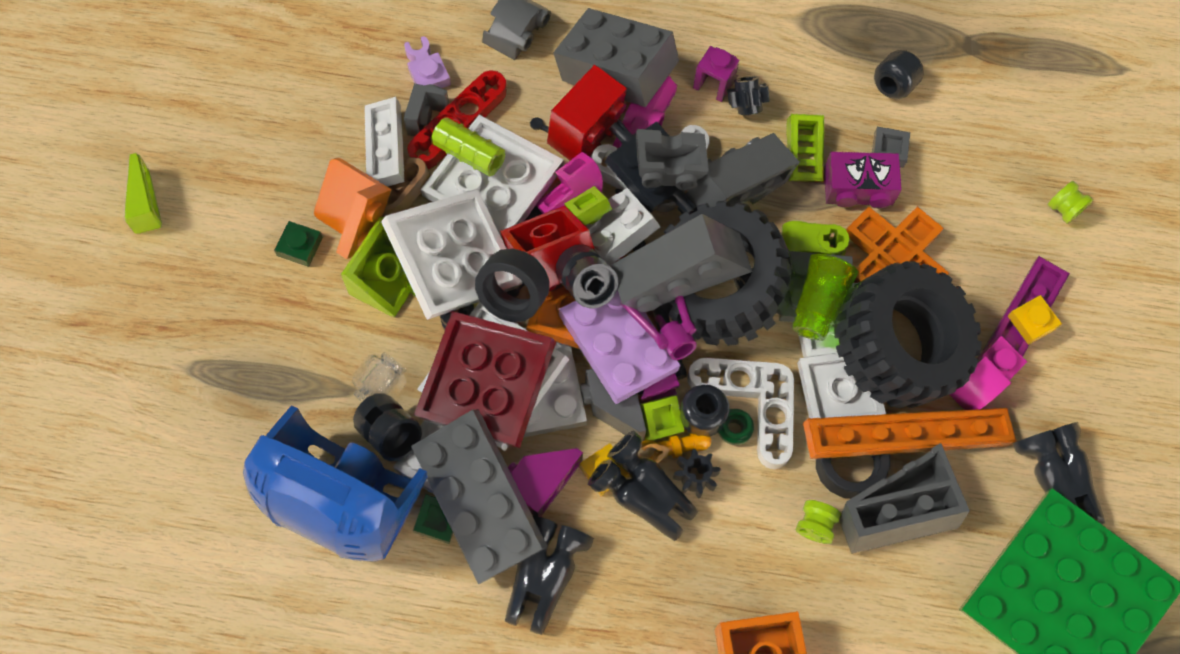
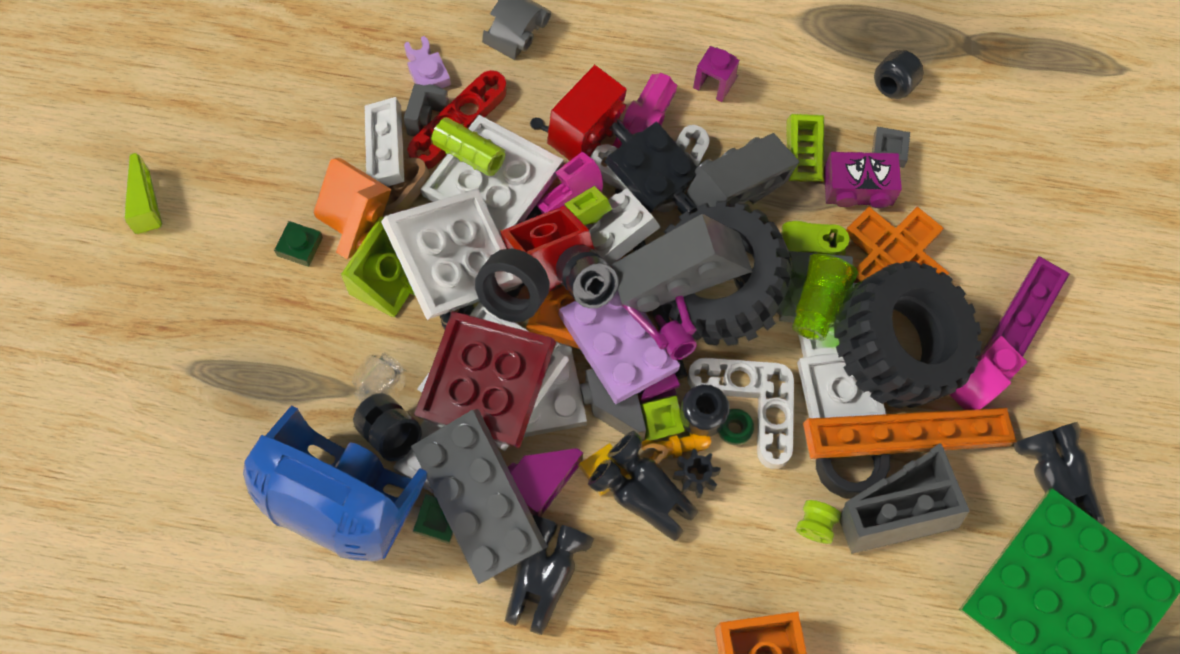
dark grey brick [553,8,679,107] -> none
dark grey cylinder [636,129,709,190] -> none
black gear [727,76,770,115] -> none
yellow plate [1008,295,1062,345] -> none
lime wheel [1047,181,1094,224] -> none

